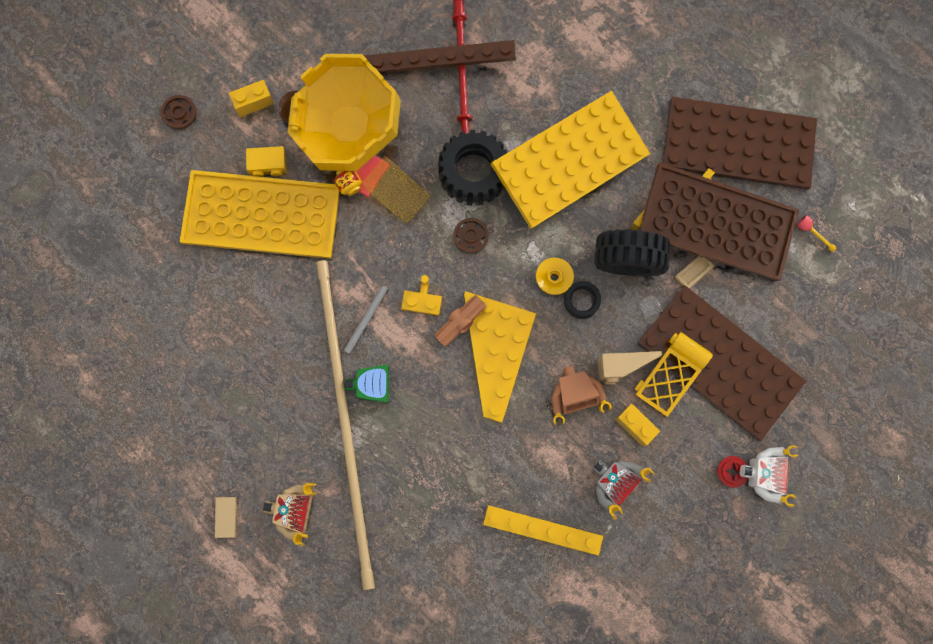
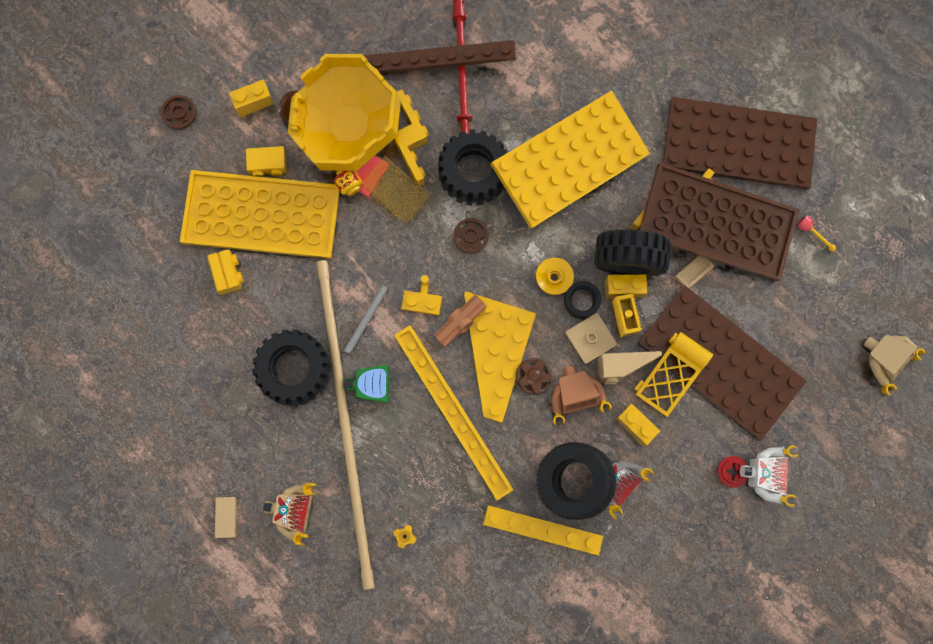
none -> yellow brick [207,250,244,295]
none -> black tyre [252,329,330,406]
none -> yellow bracket [393,90,429,187]
none -> yellow plate [394,325,513,500]
none -> yellow plate [394,525,416,548]
none -> reddish brown wheel [516,358,552,394]
none -> black tyre [536,442,617,520]
none -> tan plate [565,313,618,365]
none -> yellow brick [605,275,647,299]
none -> yellow brick [612,294,642,338]
none -> tan torso [864,335,925,395]

